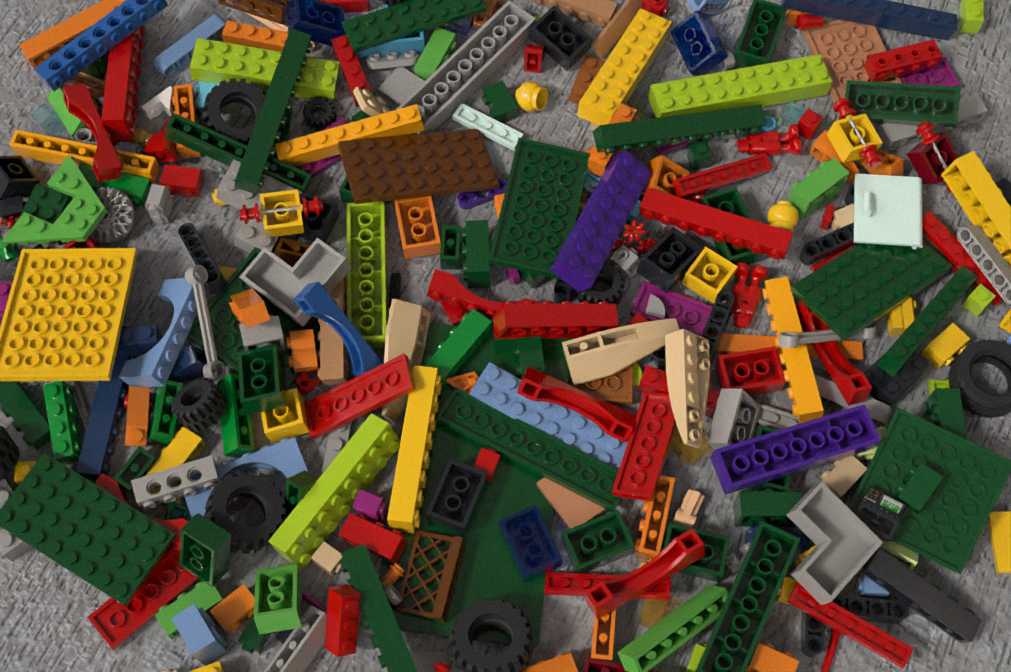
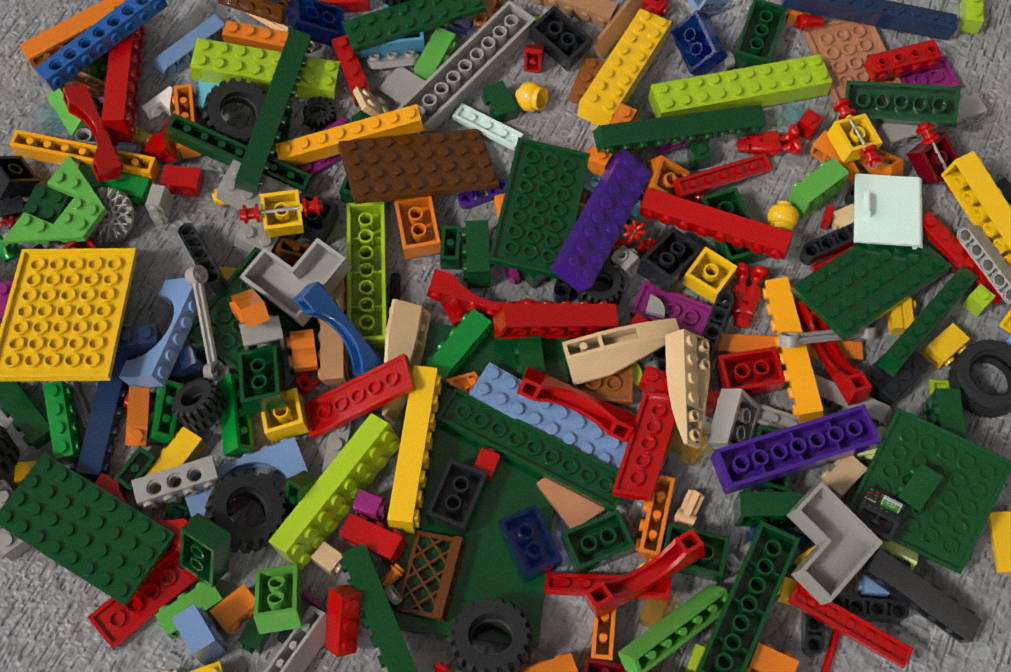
dark azure tile [760,116,777,133] -> none

